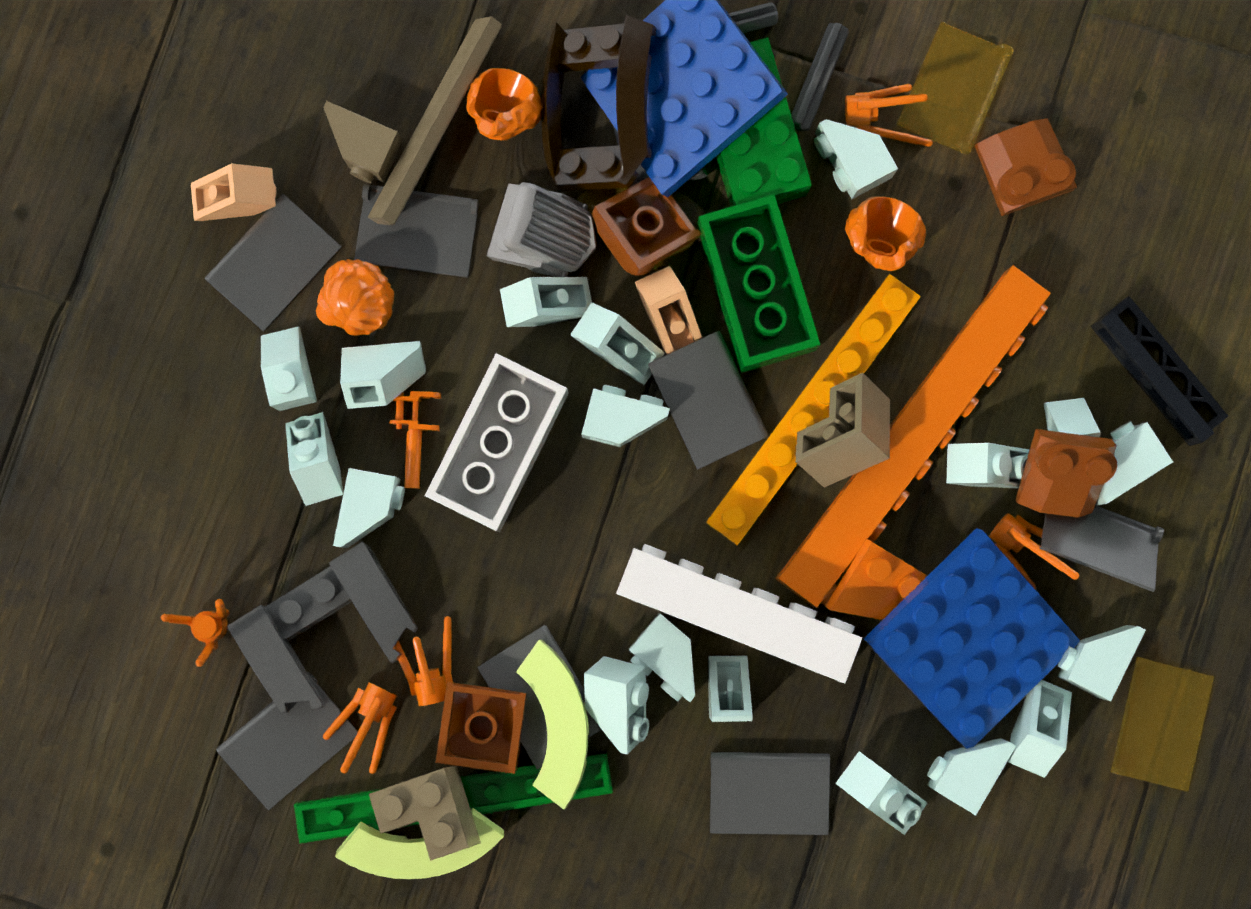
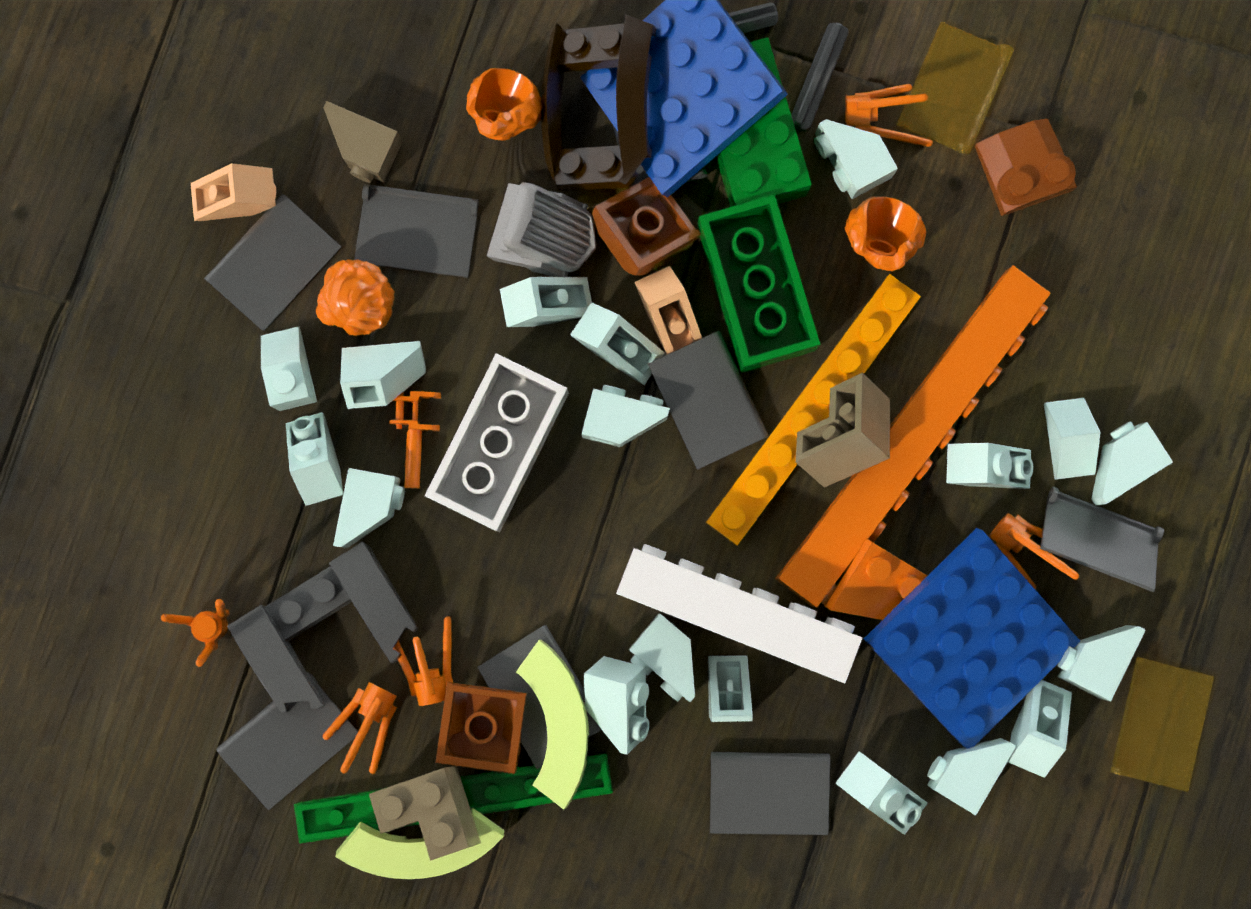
dark tan tile [368,16,502,225] -> none
dark orange slope [1015,429,1117,518] -> none
black fence [1090,296,1229,446] -> none

